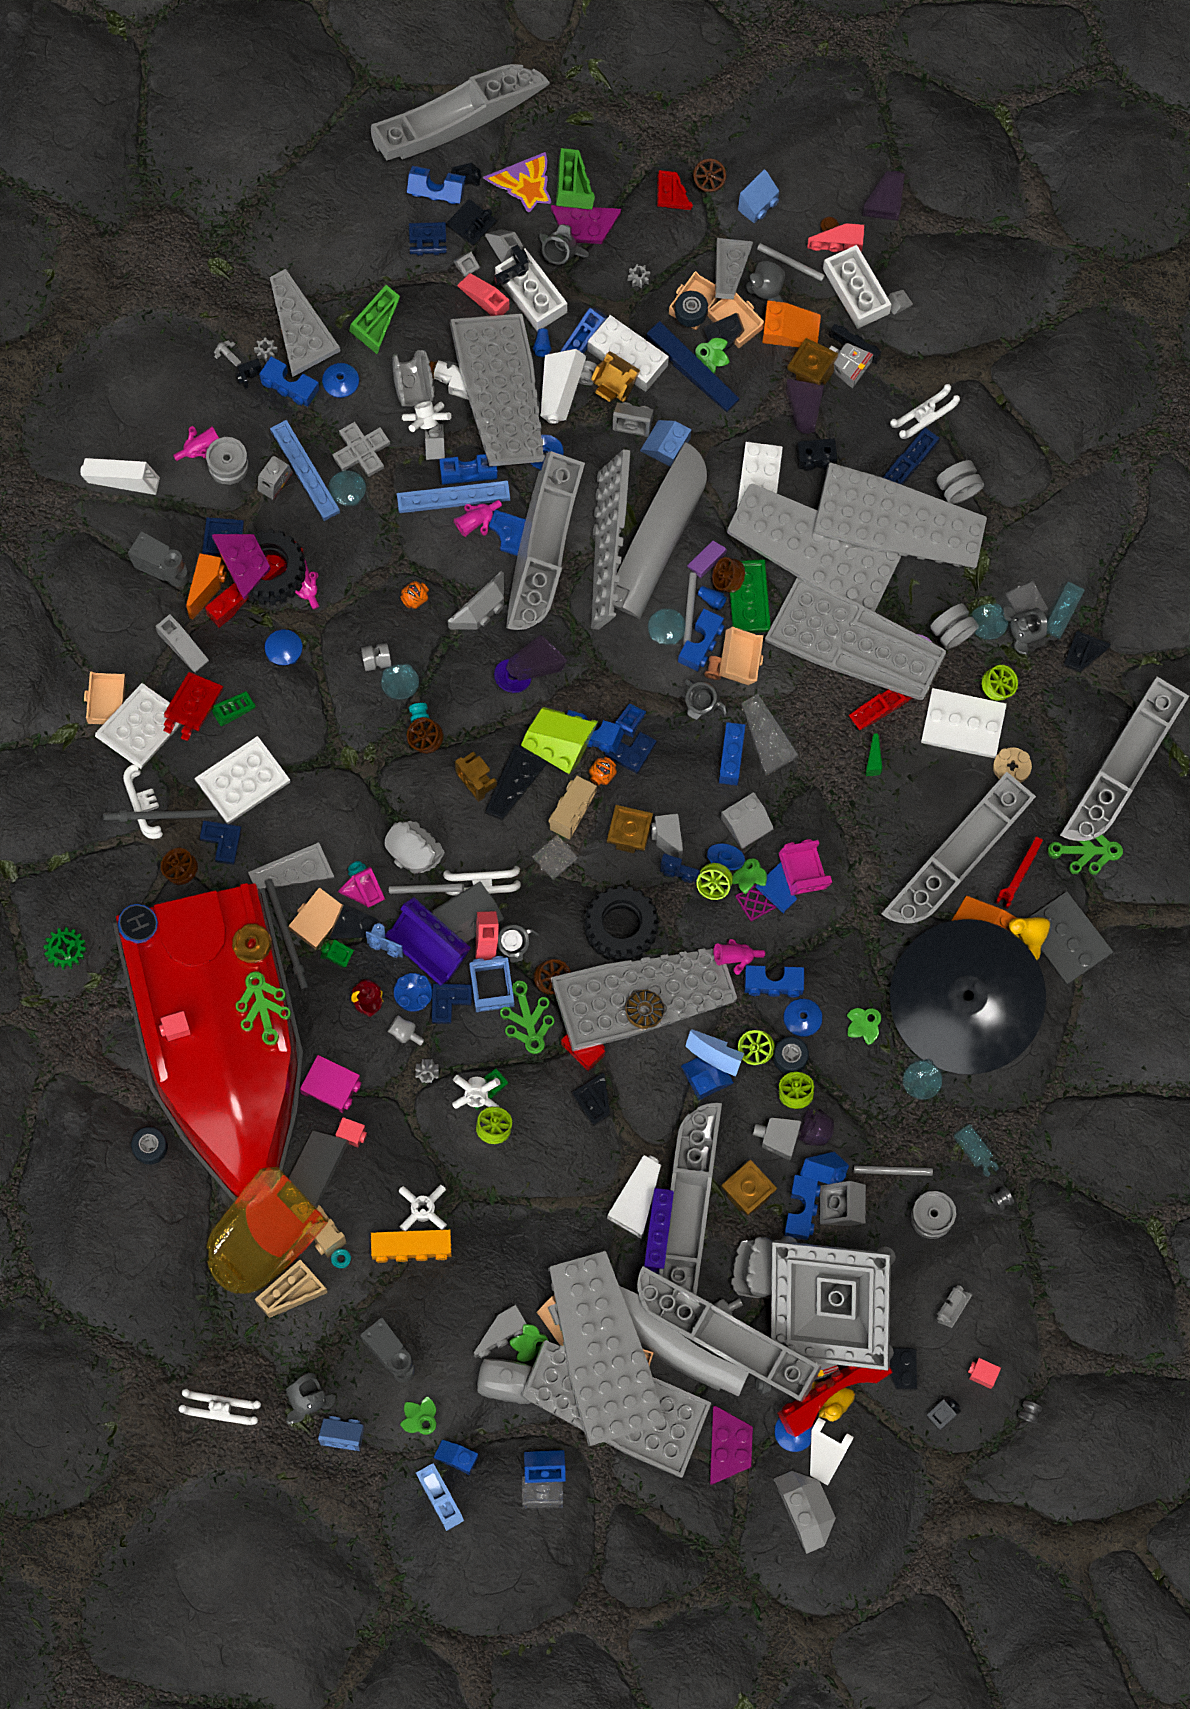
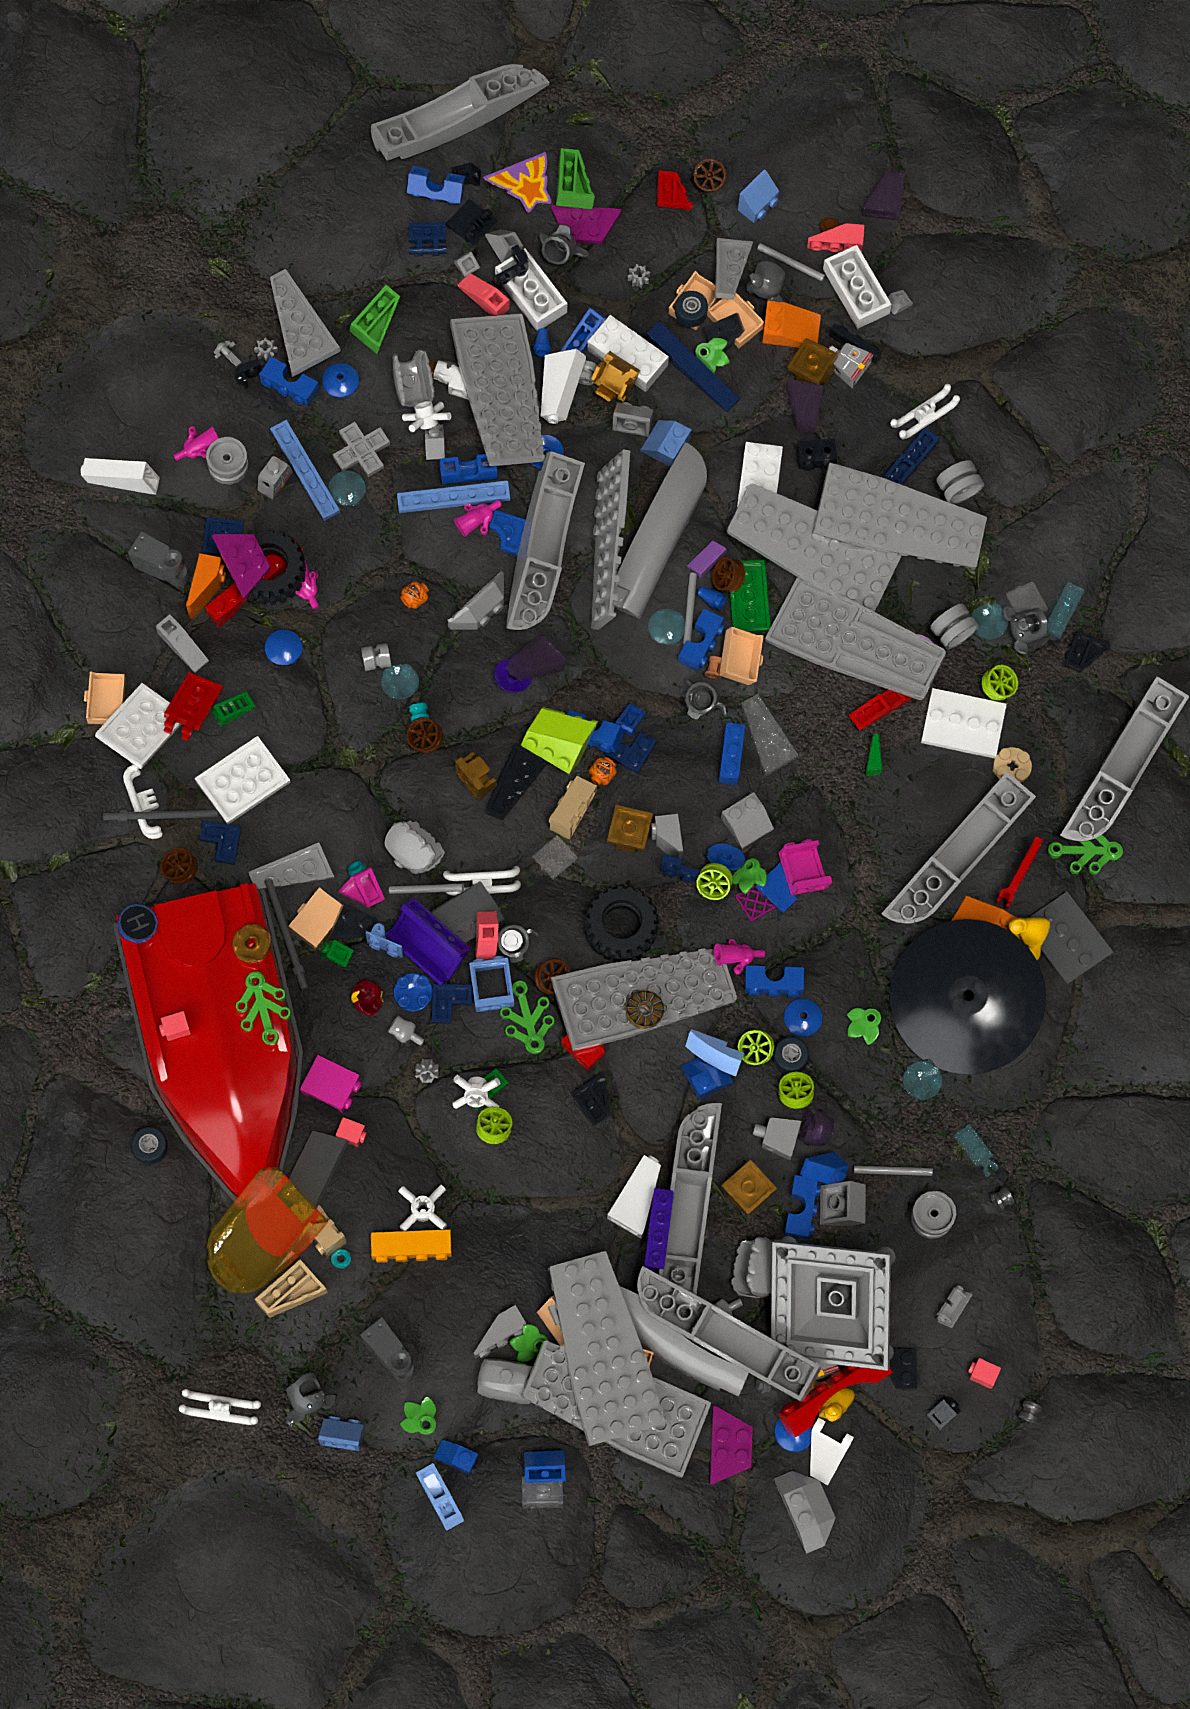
green gear [44,927,87,970] -> none

